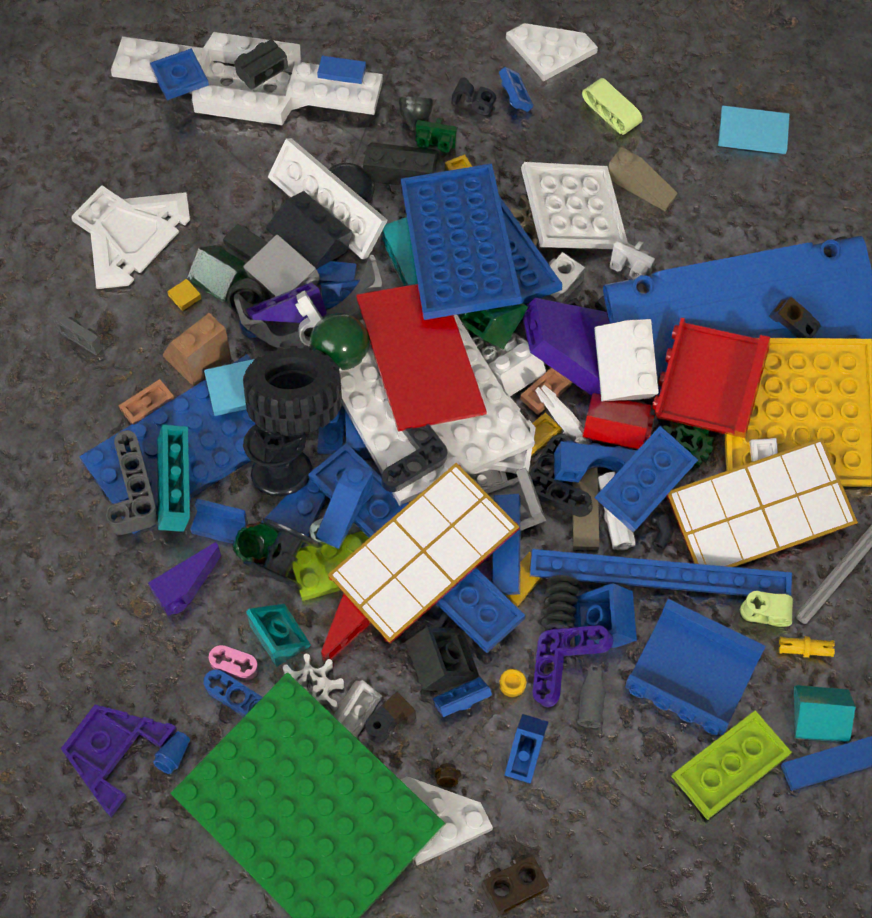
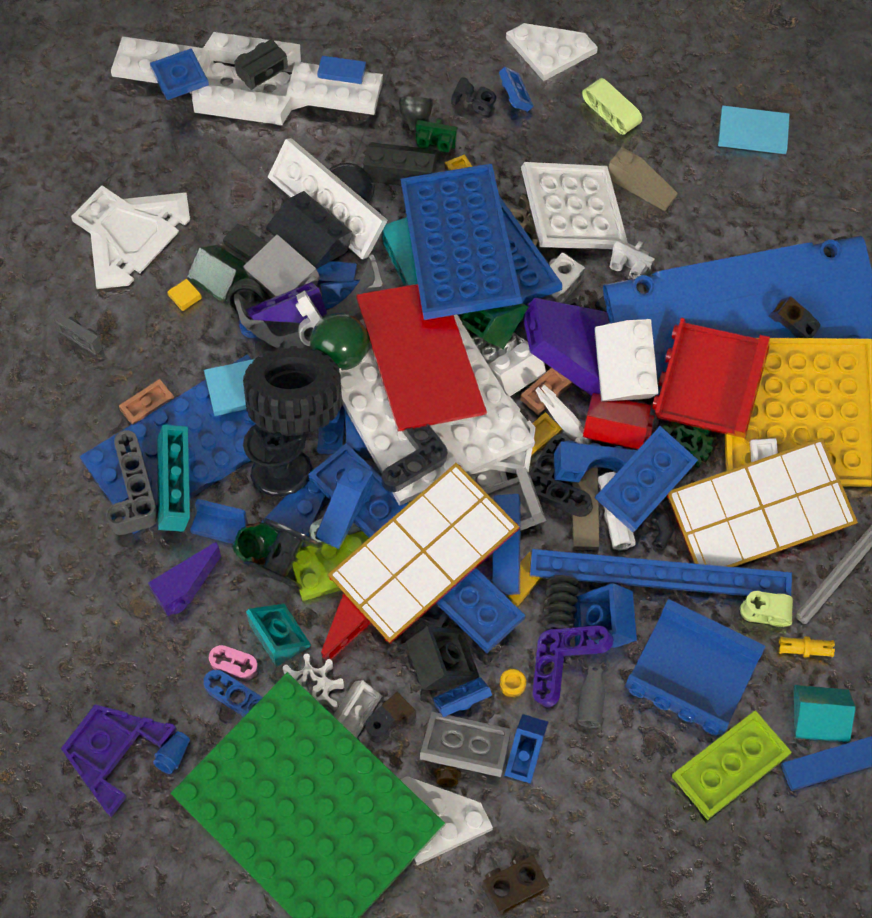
medium nougat slope [163,313,231,387] -> none
none -> light grey plate [420,712,511,777]

